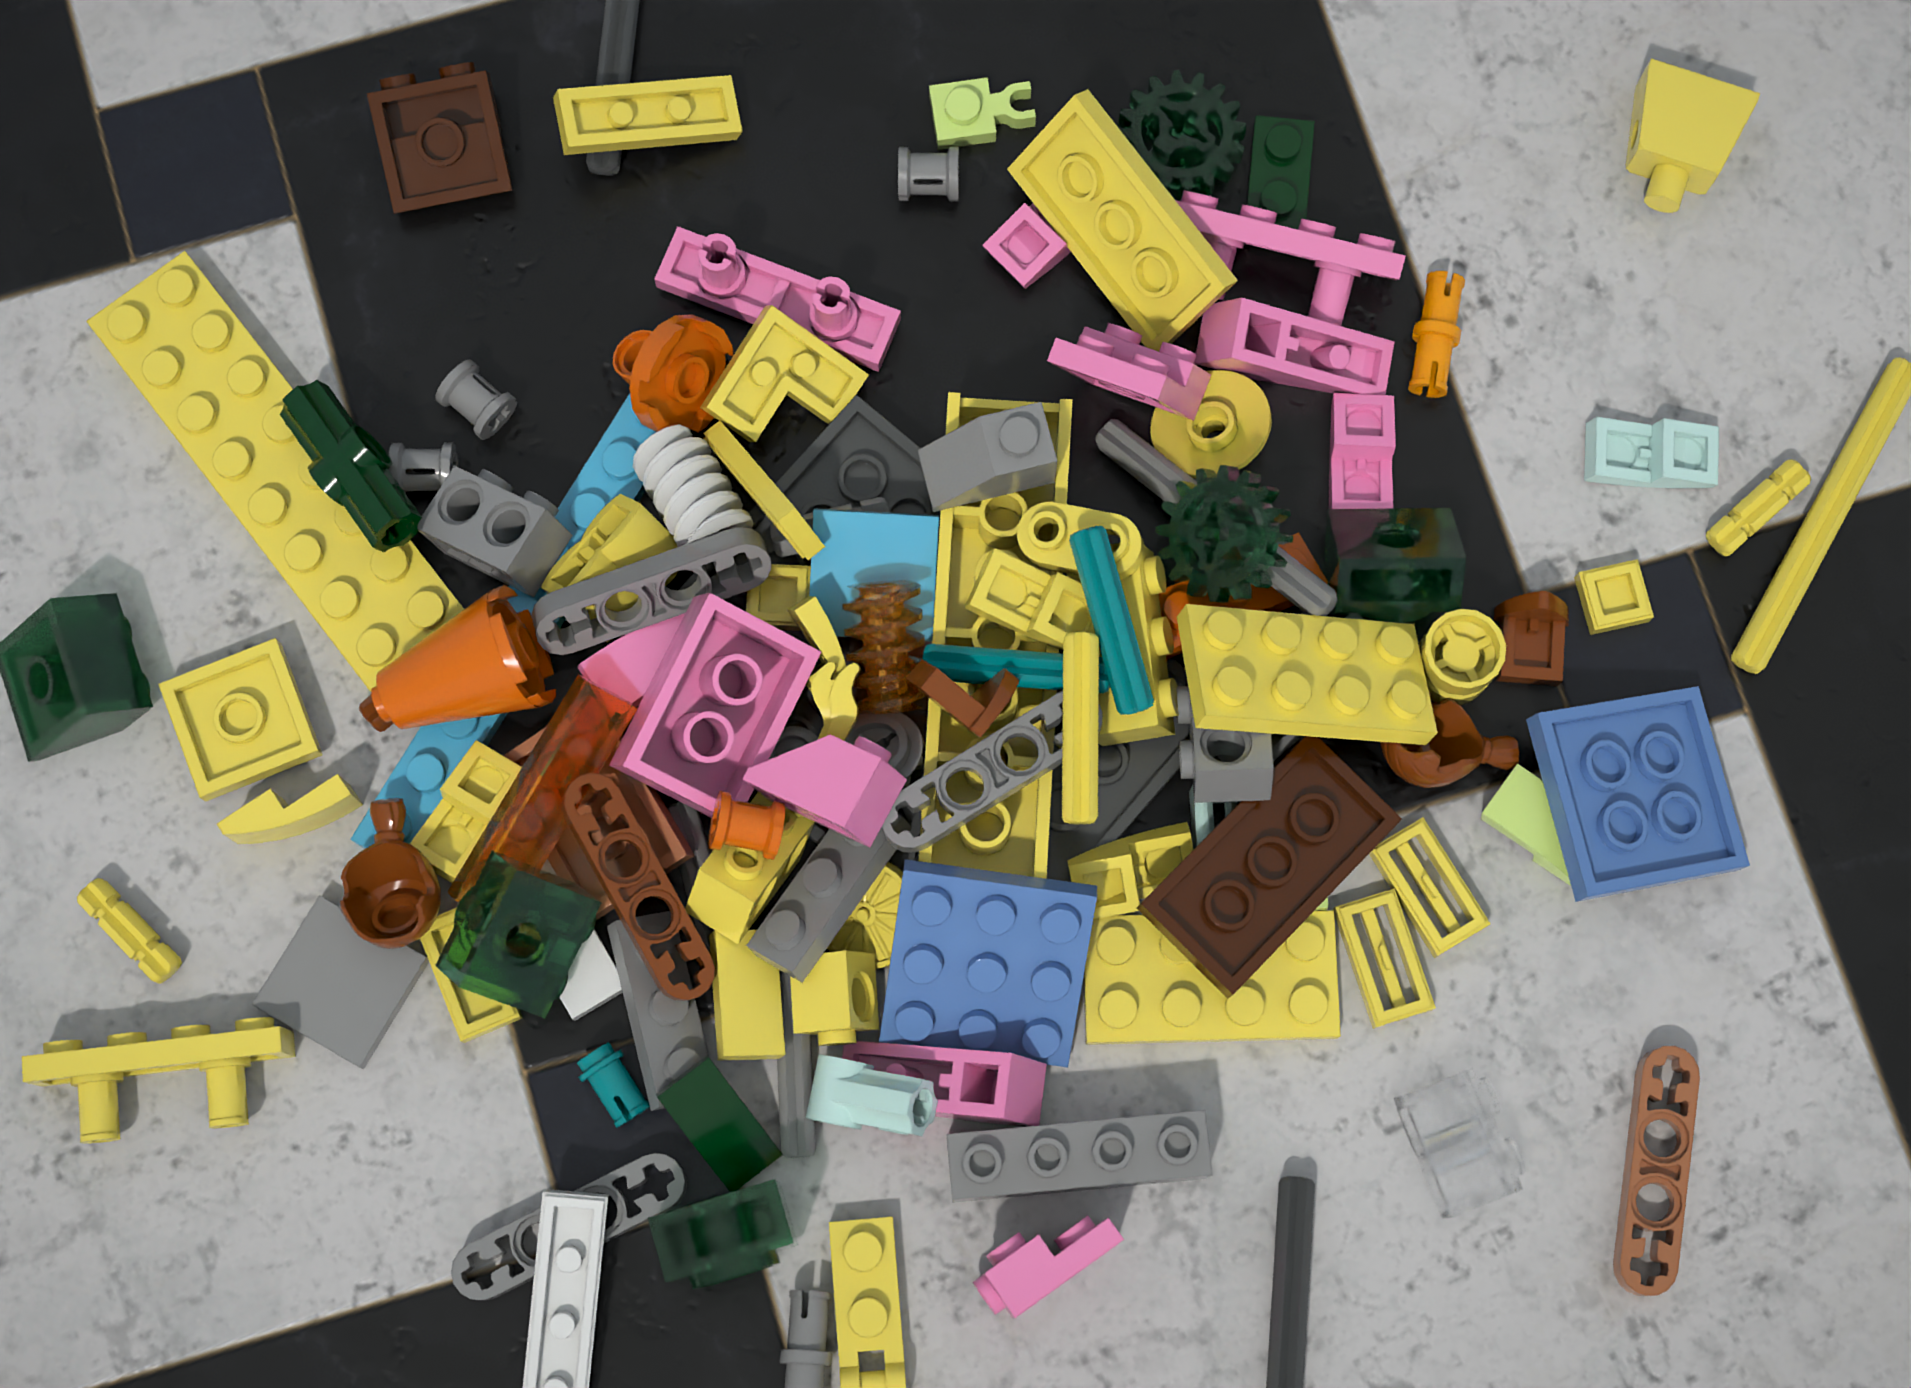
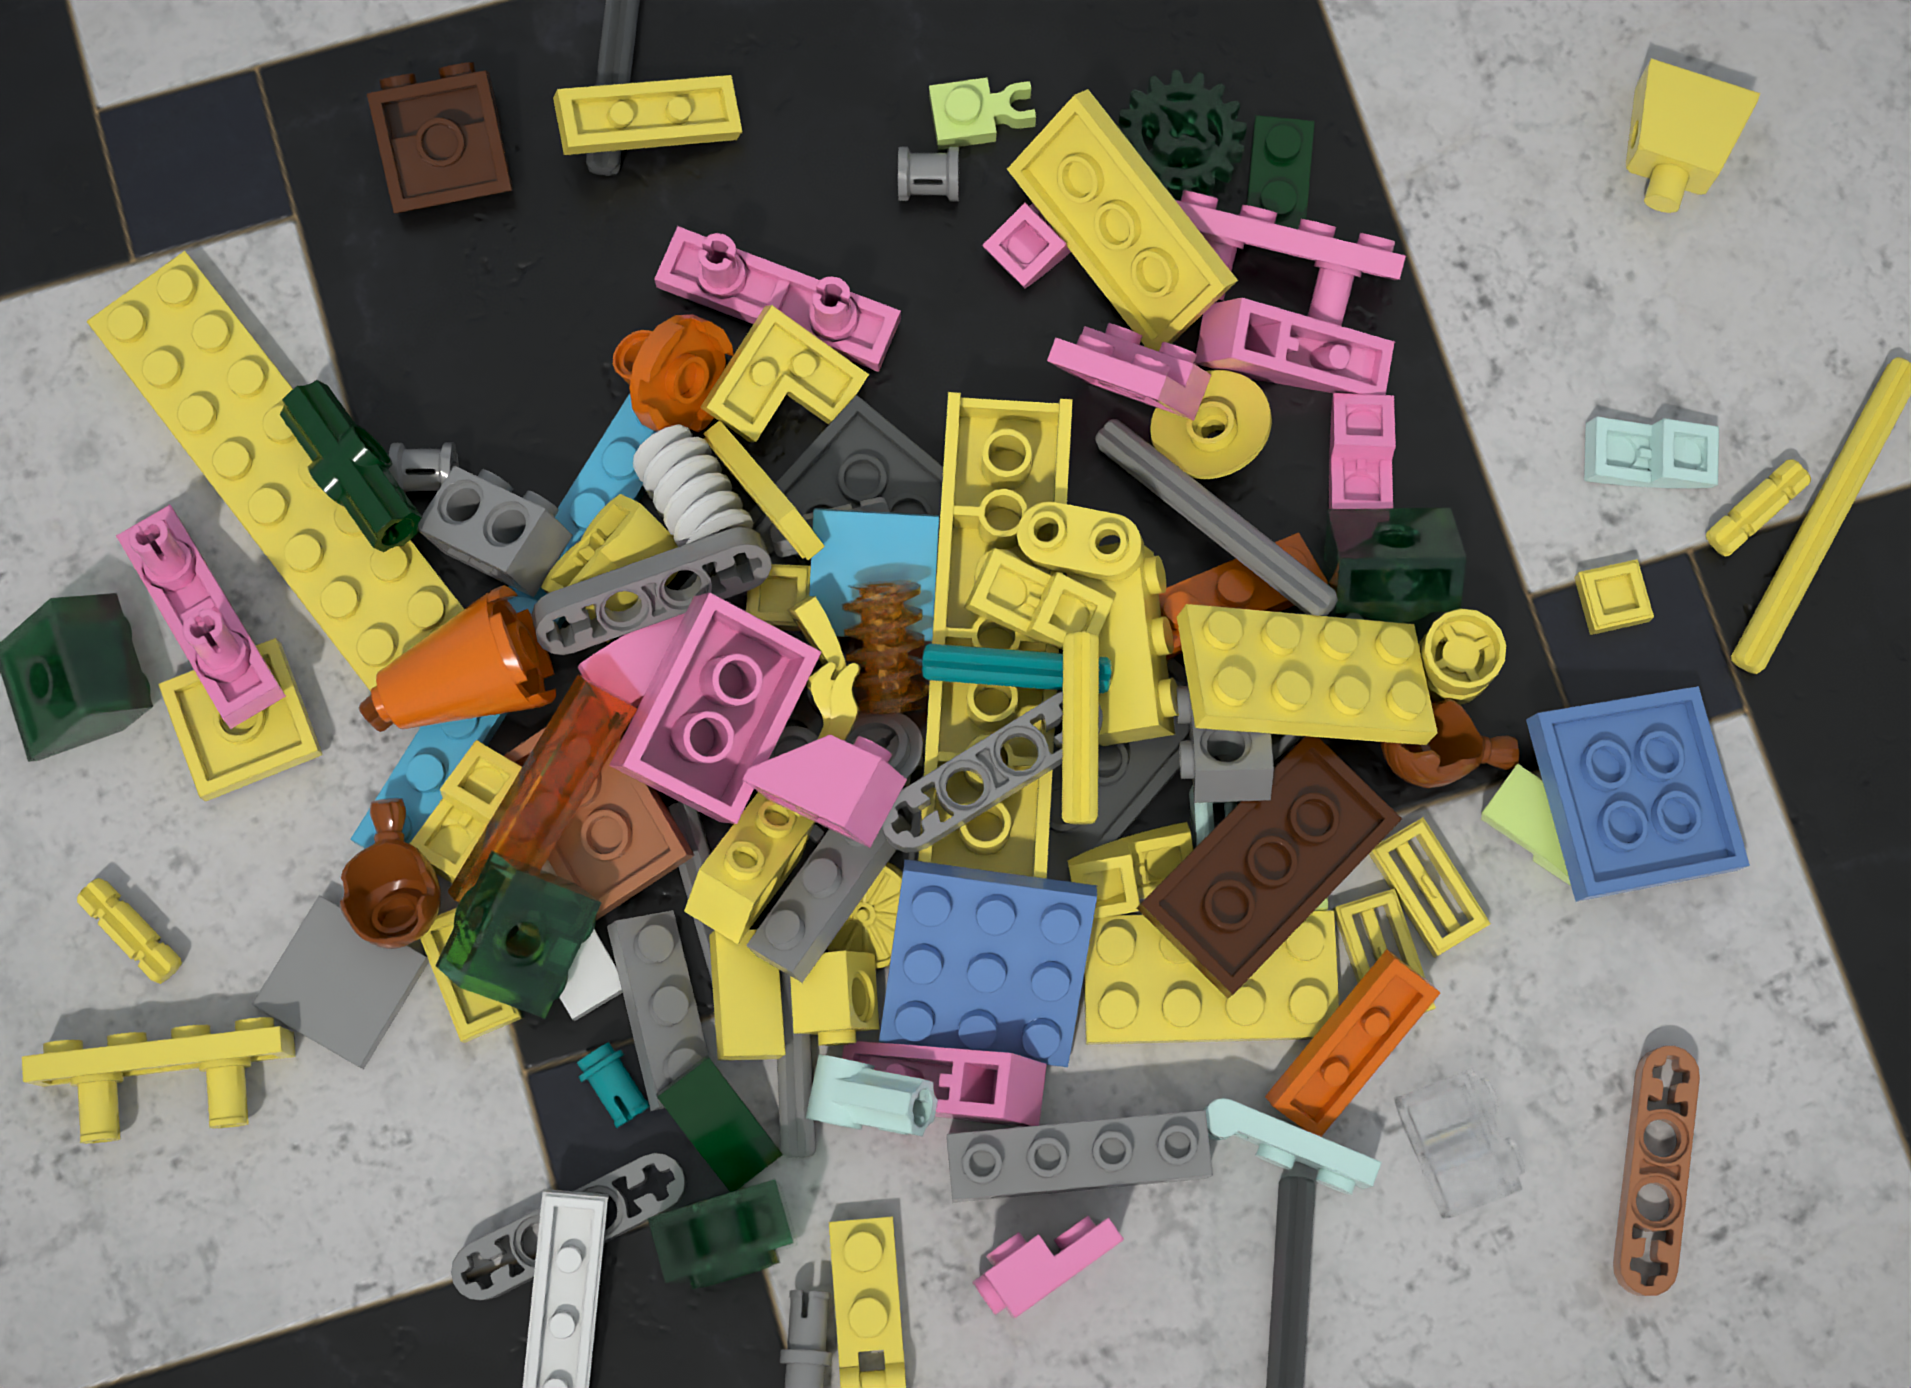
light yellow slope [217,774,363,844] -> none
light grey bush [435,359,517,440] -> none
dark orange beam [561,773,715,1001] -> none
orange bush [709,791,785,860] -> none
dark orange tile [906,659,1020,738] -> none
light grey slope [918,402,1058,512] -> none
teal axle [1069,526,1154,715] -> none
clear green gear [1156,465,1293,603] -> none
light orange pin [1408,271,1465,398] -> none
dark orange tile [1494,591,1569,686] -> none
none -> bright pink plate [116,505,286,729]
none -> light aqua plate [1203,1098,1382,1195]
none -> orange plate [1265,949,1440,1137]

